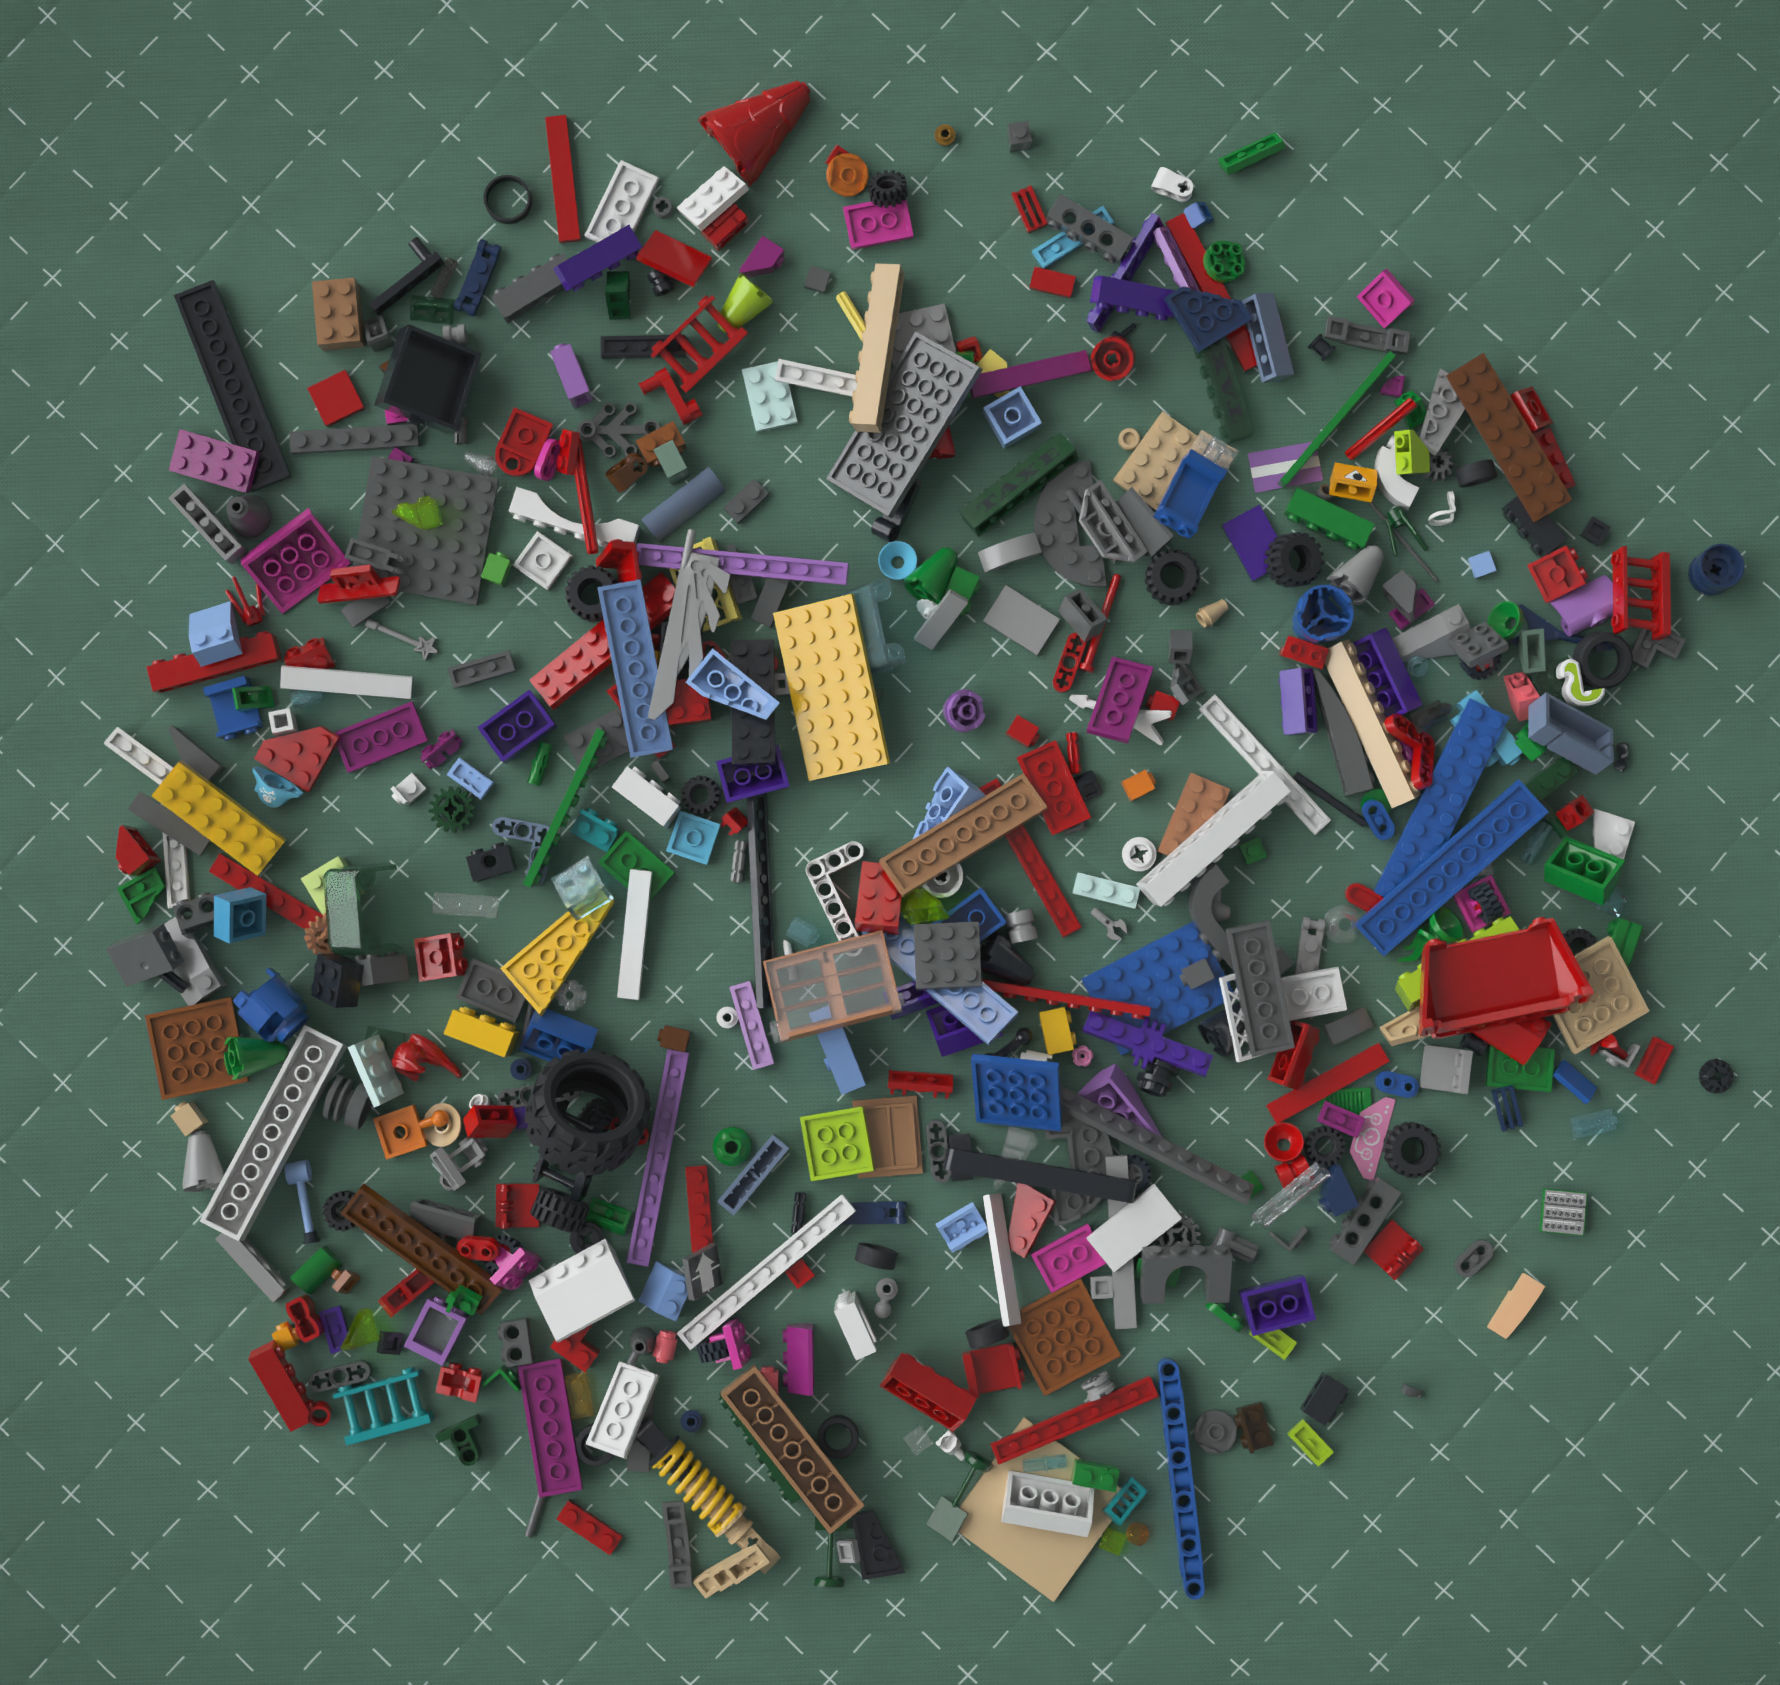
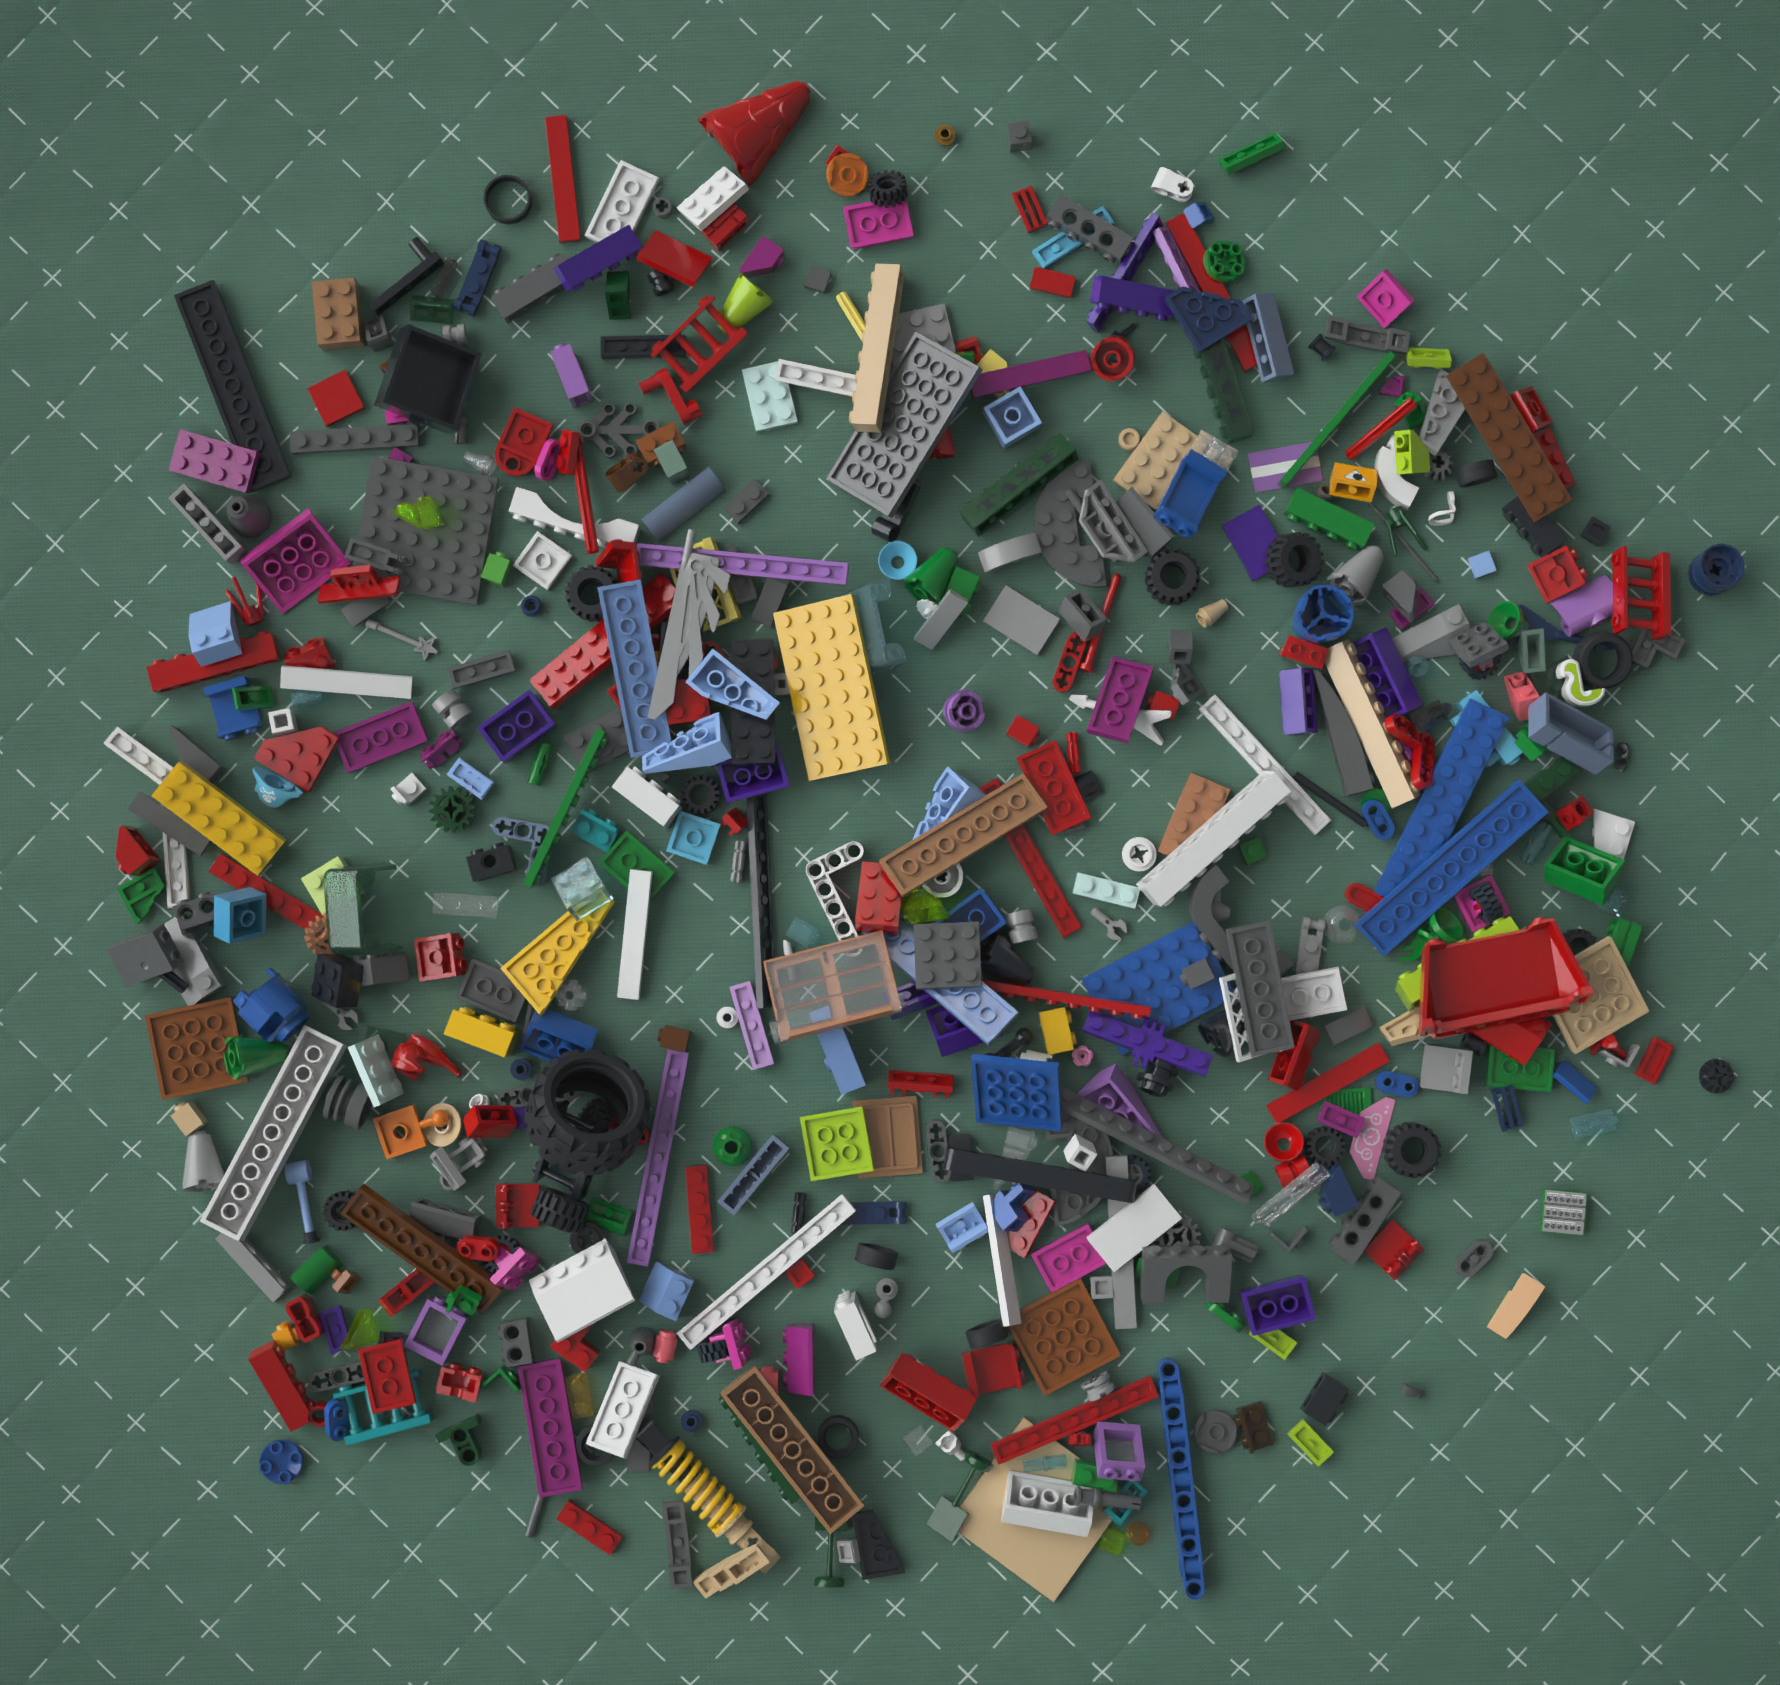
tile [682,1243,723,1301] -> none
orange brick [1121,769,1156,802] -> none
none -> blue dish [259,1439,303,1484]
none -> light grey bar [323,1002,360,1030]
none -> blue plate [324,1398,349,1442]
none -> red plate [358,1338,417,1414]
none -> light grey wheel [432,689,473,729]
none -> dark blue plate [521,595,543,617]
none -> light blue wedge [642,712,732,774]
none -> brick [993,1183,1035,1232]
none -> white brick [1064,1134,1097,1172]
none -> red plate [1068,1431,1092,1447]
none -> dark grey pin [1073,1486,1141,1510]
none -> medium lavender window [1093,1421,1145,1481]
none -> lime plate [1405,347,1452,369]

